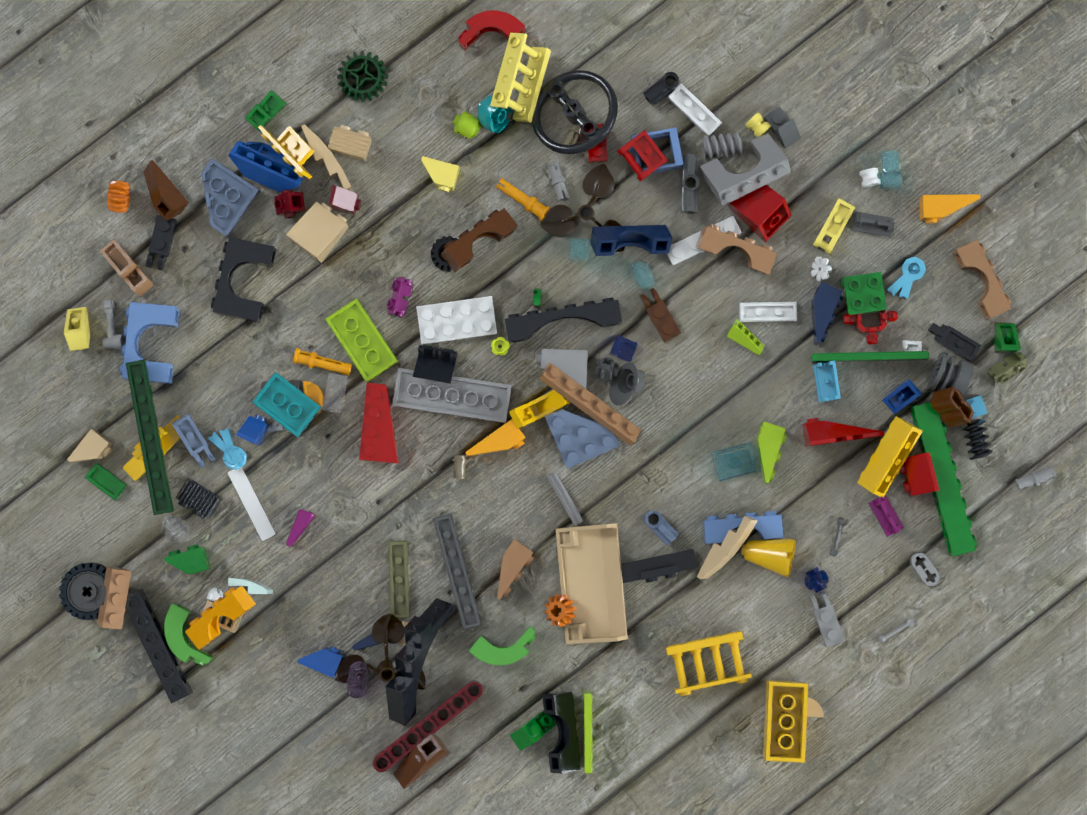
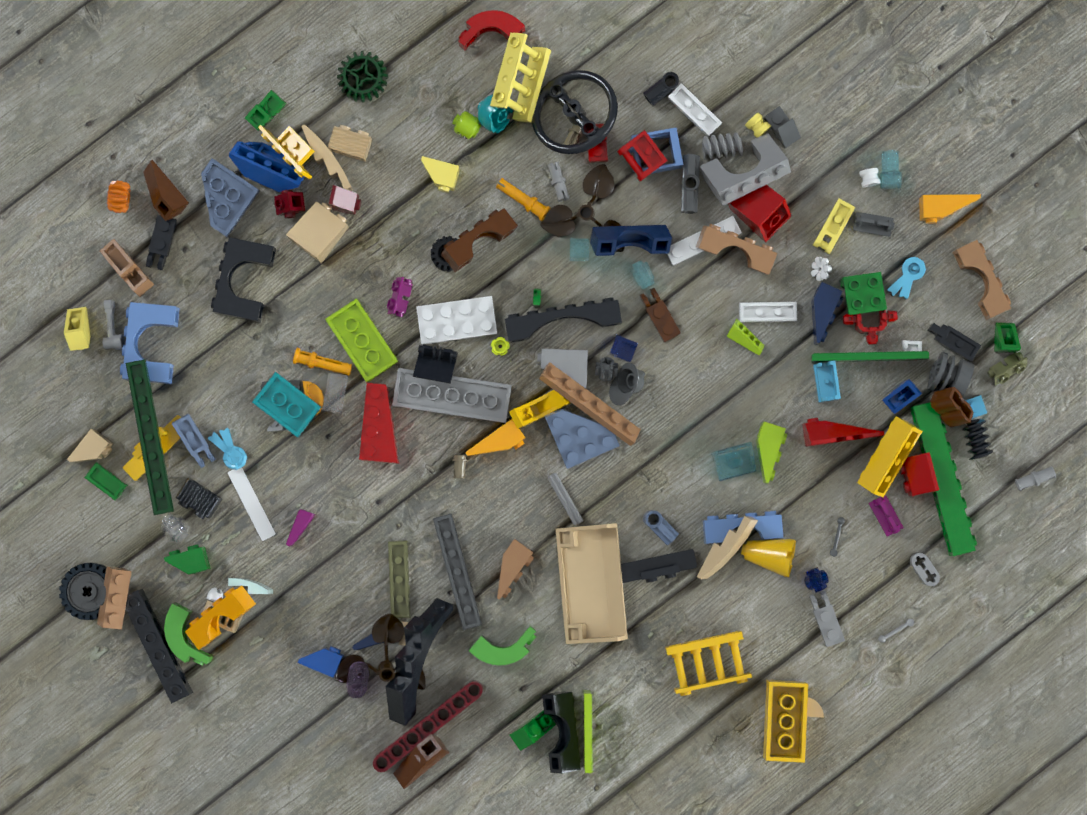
blue slope [236,414,269,445] -> none
orange gear [543,594,577,627] -> none

